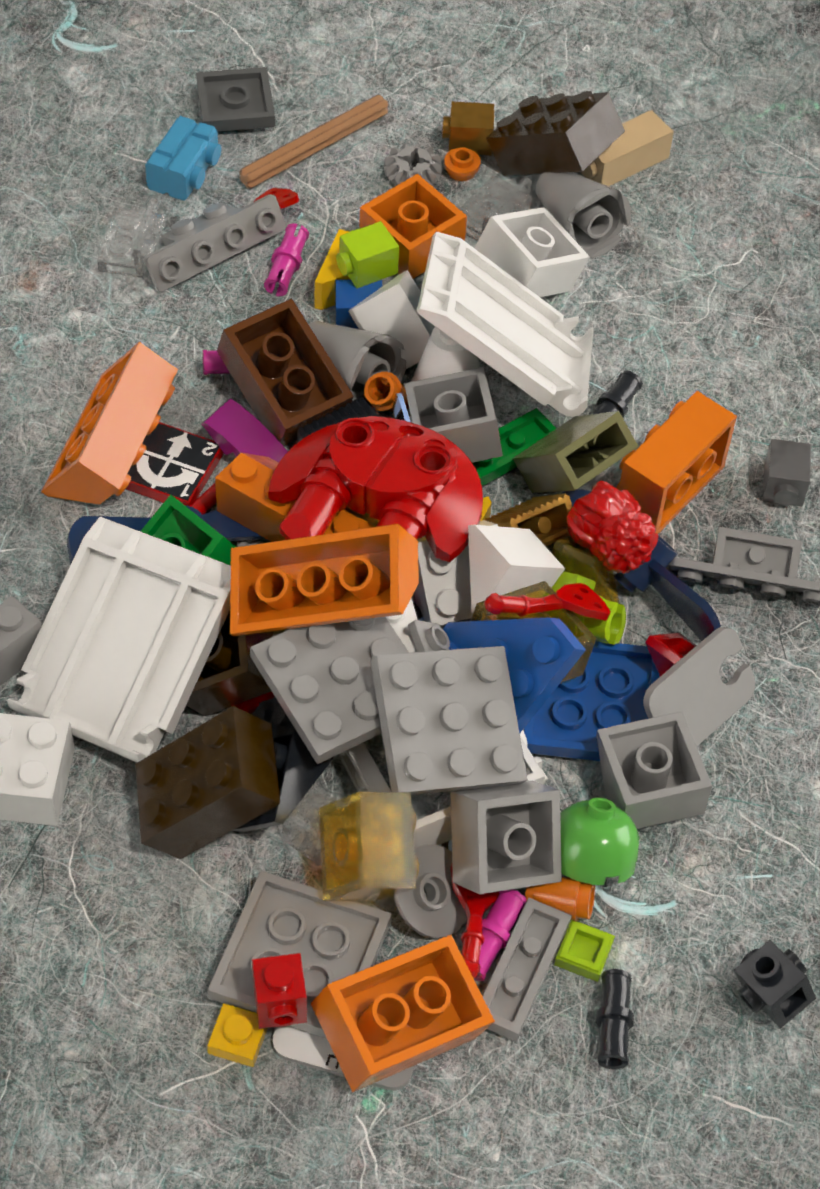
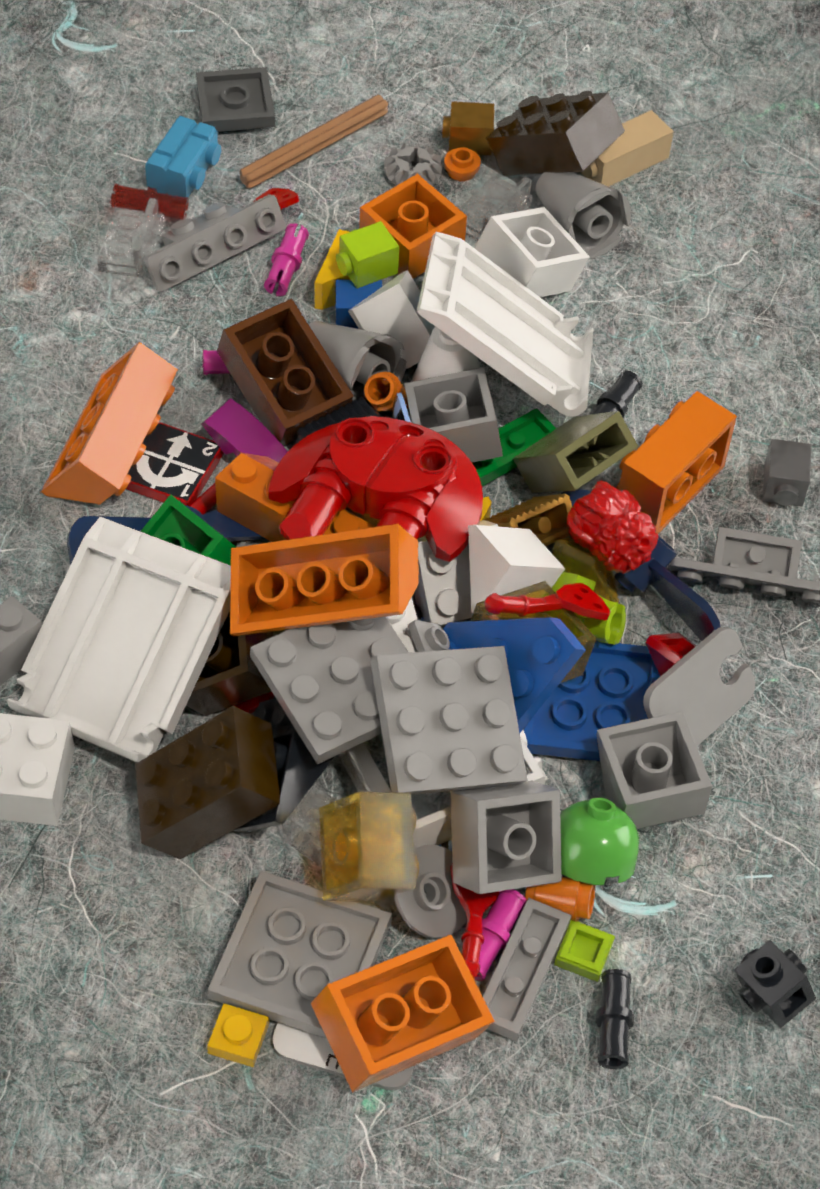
red brick [252,953,307,1029] -> none
none -> clear red pin [111,183,189,220]

